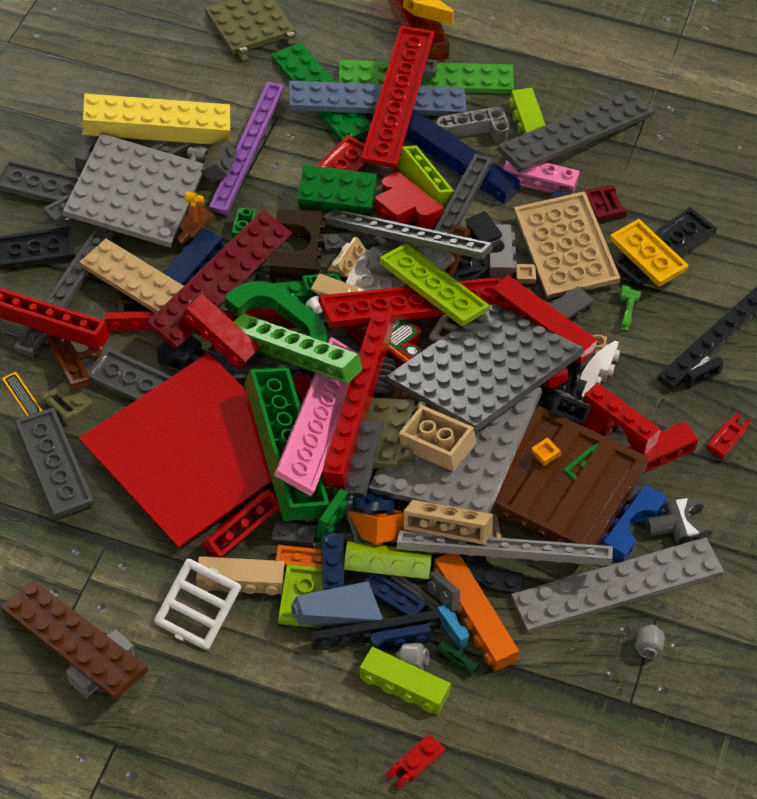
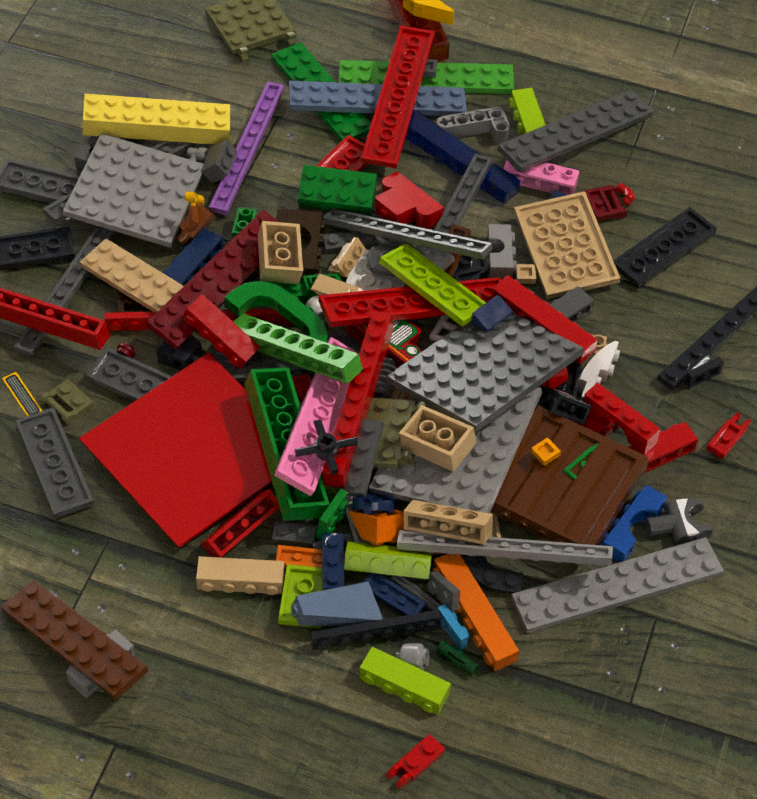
reddish brown plate [46,334,102,390] -> none
white bar [154,559,241,650] -> none
dark blue plate [370,623,431,651] -> none
lime brick [398,145,454,209] -> none
black panel [466,211,502,253] -> none
yellow plate [610,219,689,287] -> none
bright green brick [619,285,641,331] -> none
light grey head [635,624,665,659] -> none
none -> dark red plate [117,343,135,358]
none -> tan brick [258,221,303,284]
none -> black bar [294,420,358,475]
none -> dark blue slope [472,295,513,332]
none -> red arm [616,183,635,206]

